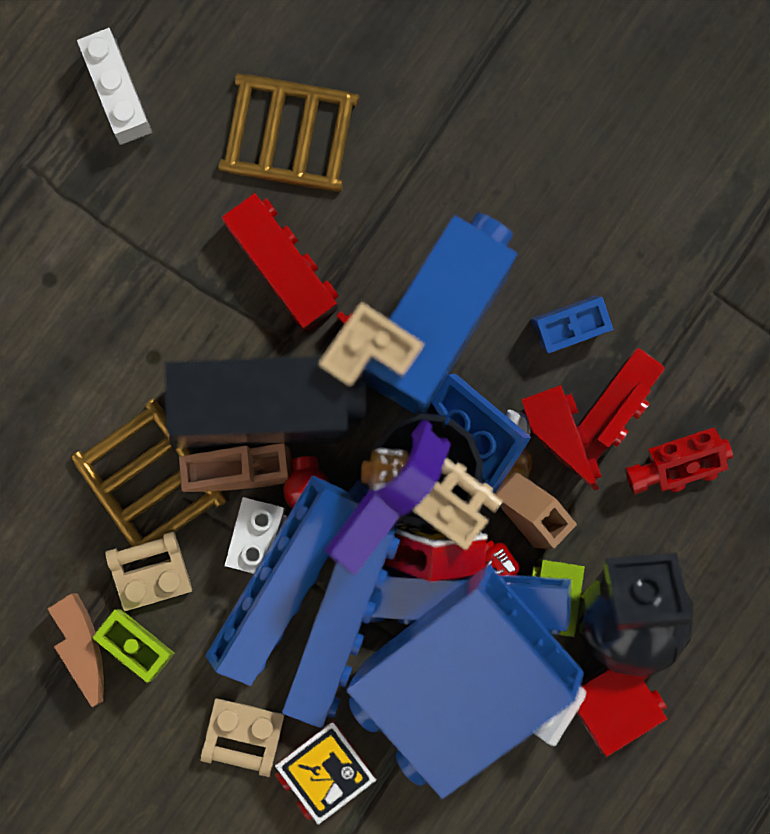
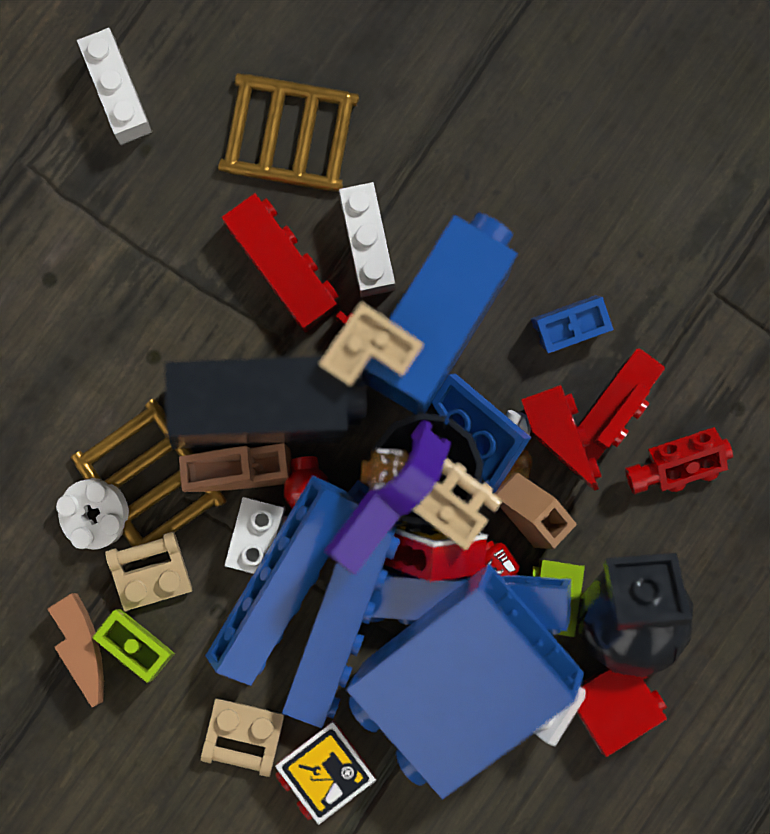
none -> white plate [56,478,129,550]
none -> white brick [339,182,395,297]

